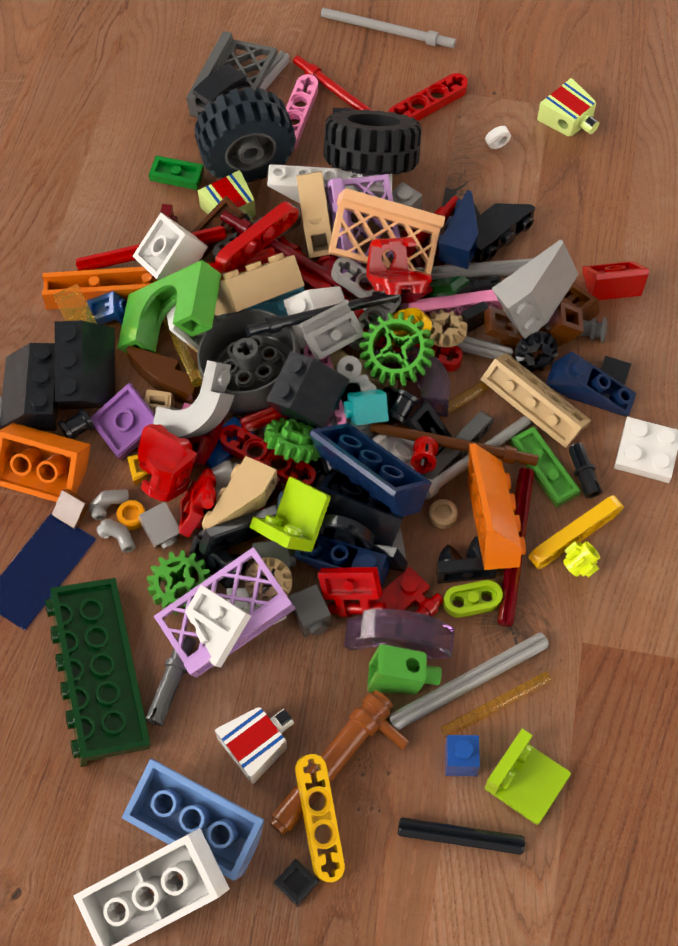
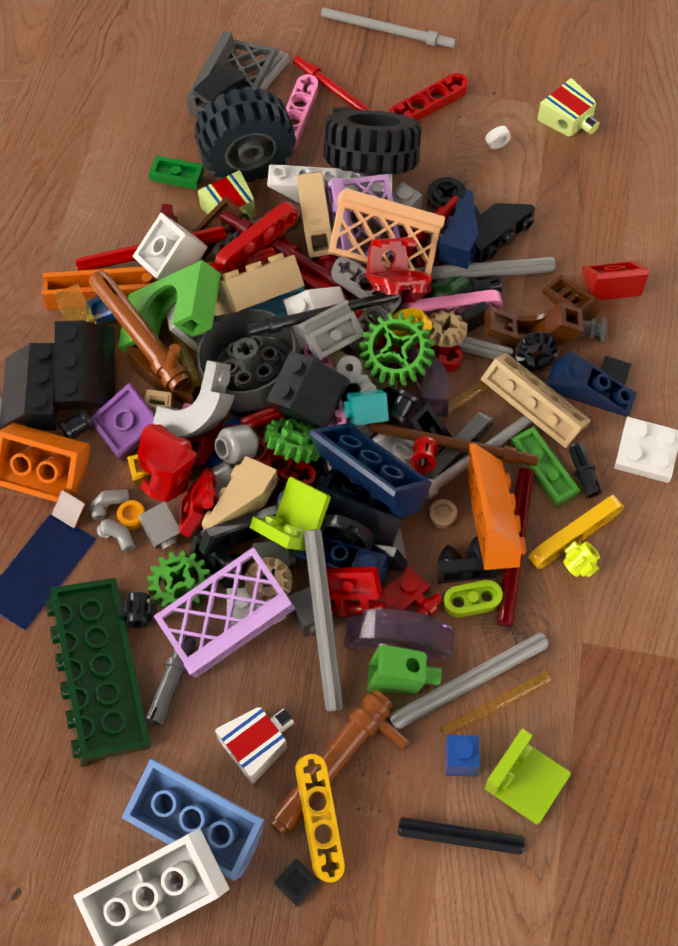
white wing [185,585,251,668] -> none
light grey slope [492,239,578,338] -> none
none -> dark orange cylinder [90,270,190,392]
none -> black gear [119,592,157,628]
none -> light grey head [215,424,259,464]
none -> light grey axle [304,529,343,712]
none -> black gear [427,177,467,209]

